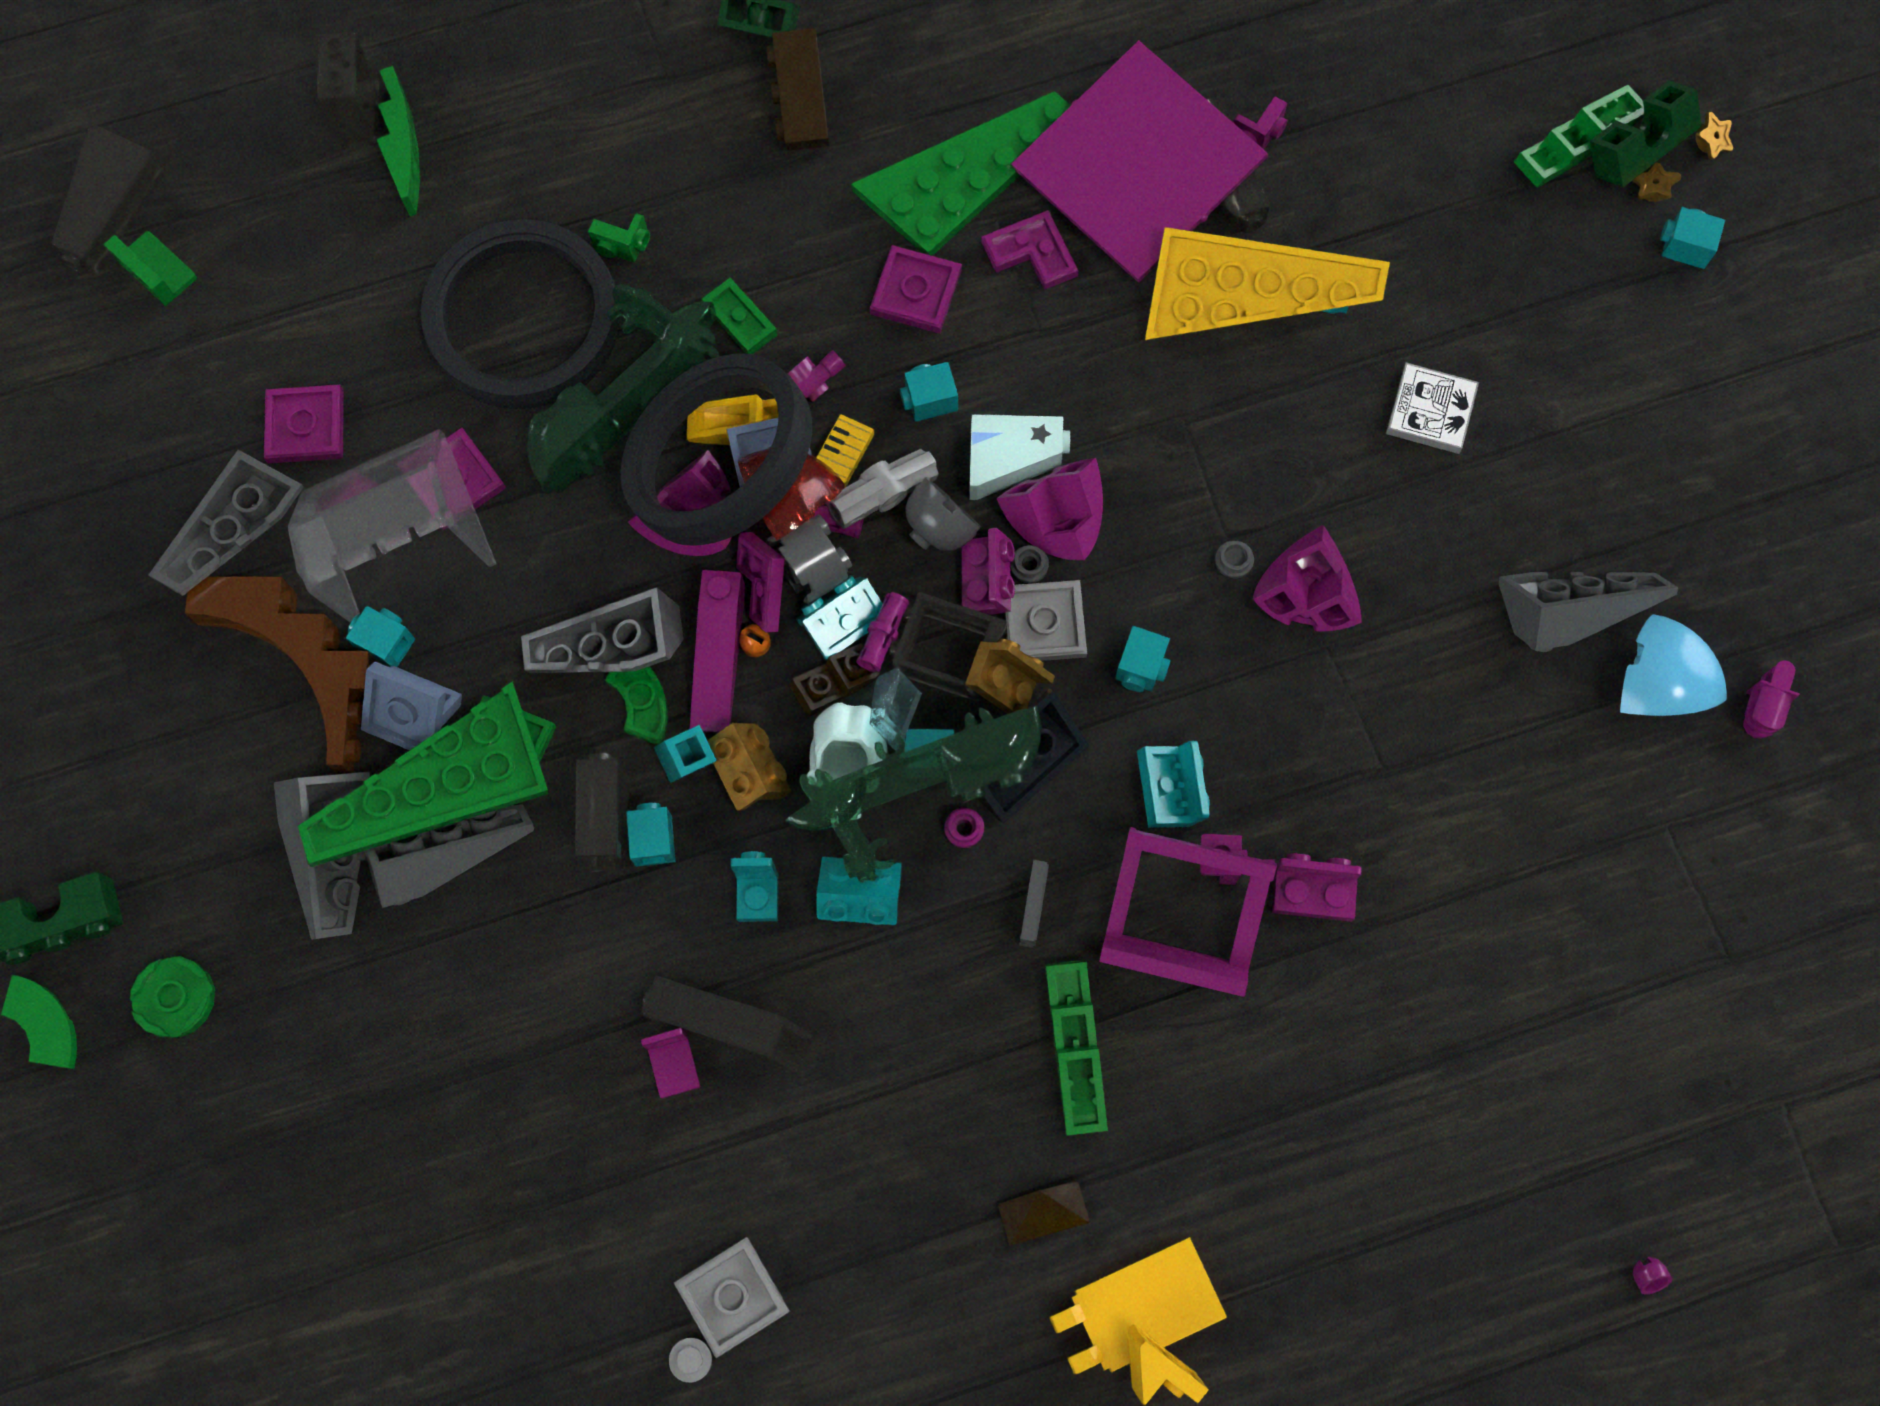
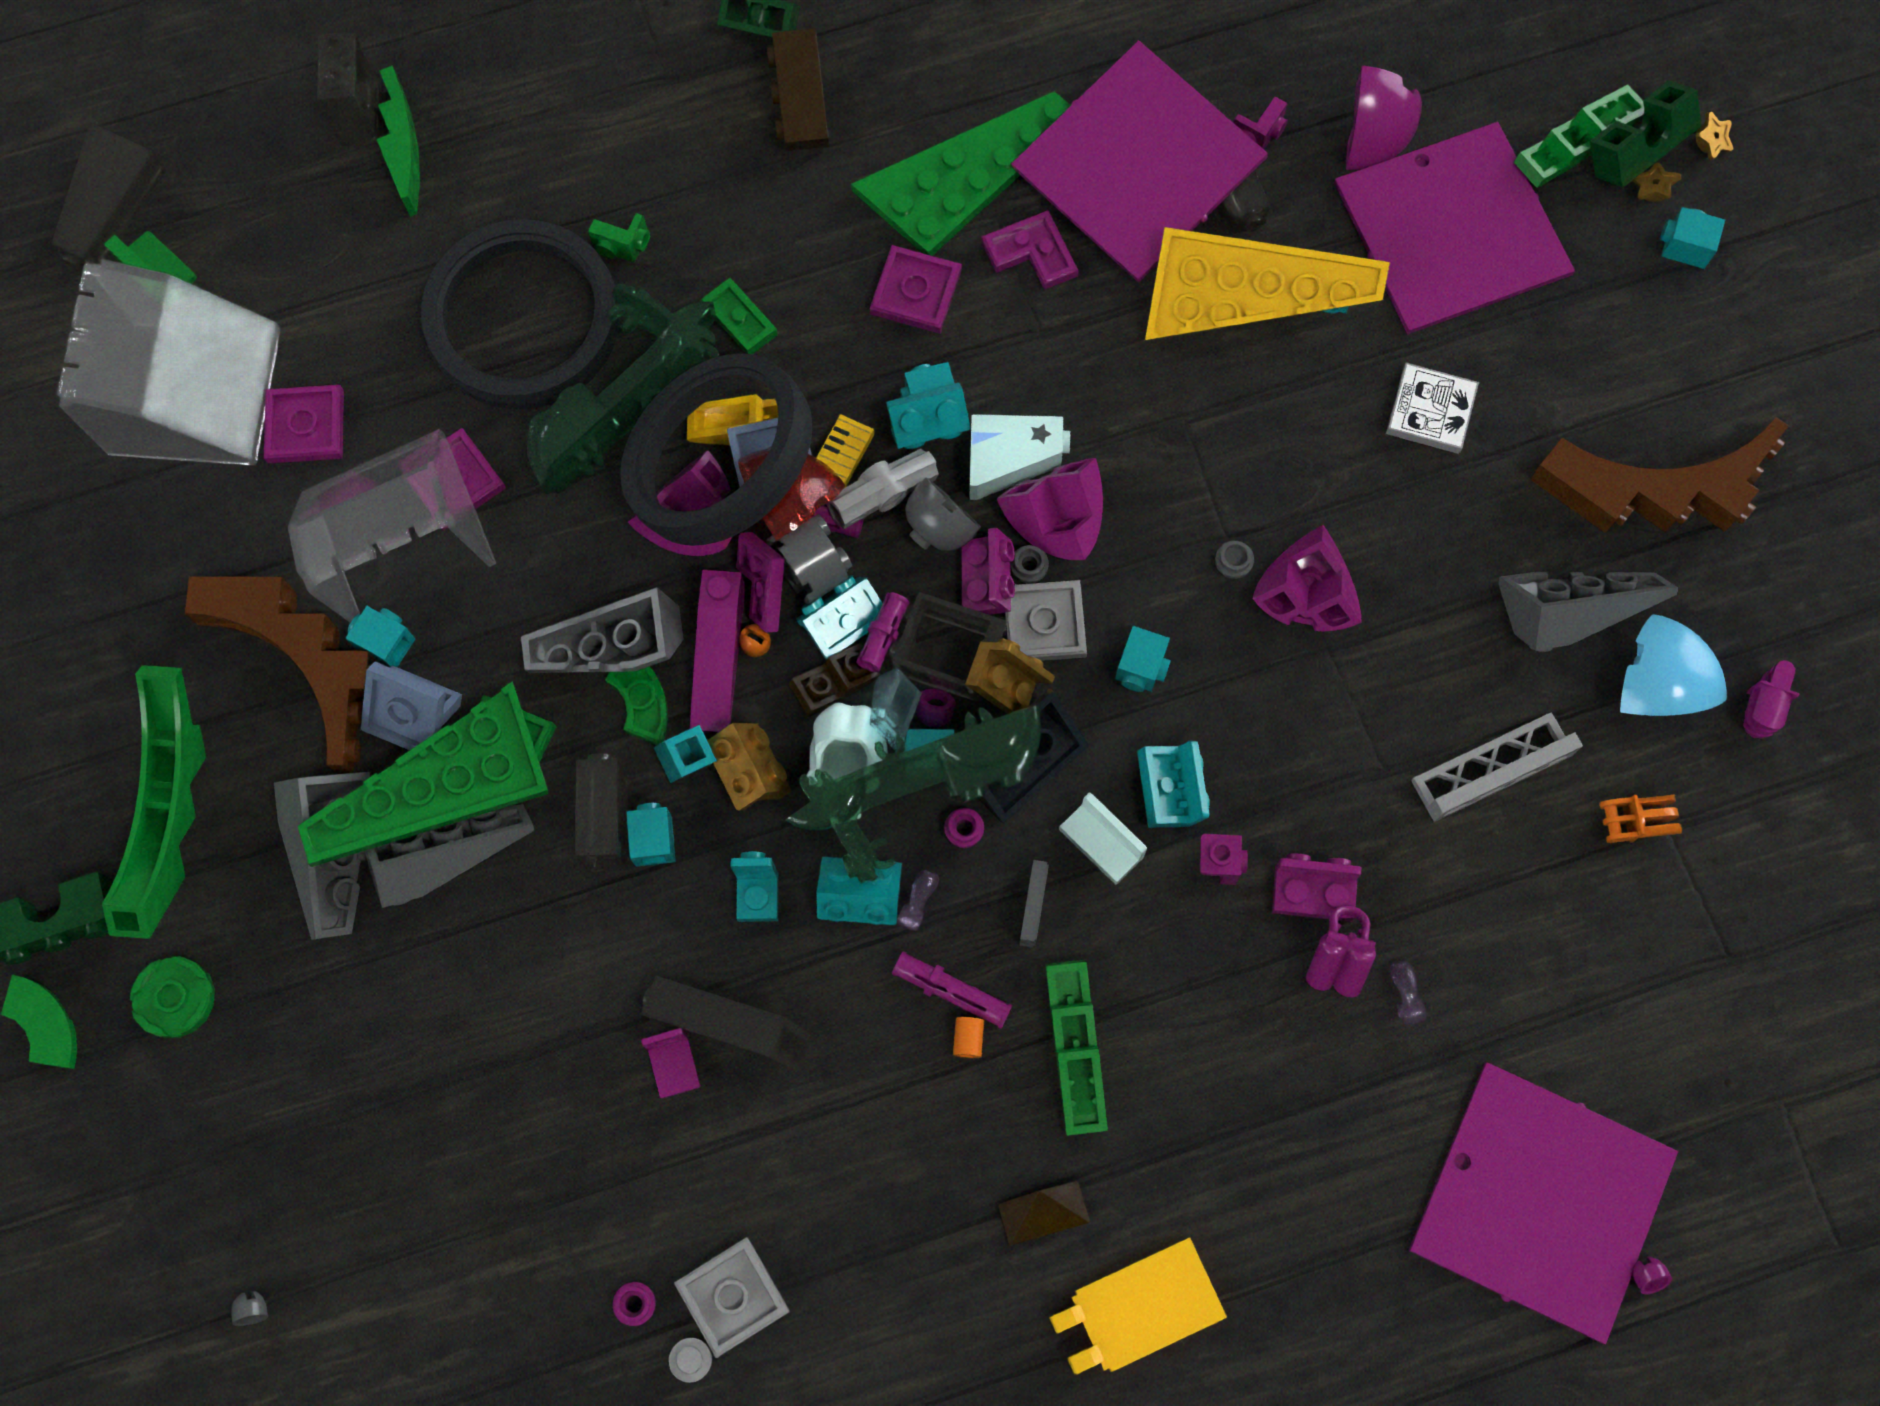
dark grey wedge [149,450,304,596] -> none
magenta plate [787,350,846,402] -> none
magenta piece [1099,827,1277,997] -> none
yellow slope [1128,1324,1209,1405] -> none
none -> clear windscreen [57,259,281,466]
none -> green arch [102,665,206,939]
none -> dark grey hinge [231,1291,268,1326]
none -> magenta plate [613,1282,656,1326]
none -> teal bracket [886,383,971,449]
none -> magenta pin [892,951,1013,1029]
none -> clear purple arm [897,869,939,931]
none -> magenta piece [915,689,956,728]
none -> orange hinge [953,1017,984,1058]
none -> light aqua panel [1059,792,1147,885]
none -> magenta piece [1306,905,1376,998]
none -> magenta piece [1334,122,1575,335]
none -> magenta brick [1346,66,1422,170]
none -> clear purple arm [1389,960,1426,1025]
none -> magenta piece [1408,1062,1678,1344]
none -> light grey fence [1411,712,1583,822]
none -> reddish brown arch [1530,417,1789,533]
none -> orange arm [1599,795,1682,843]

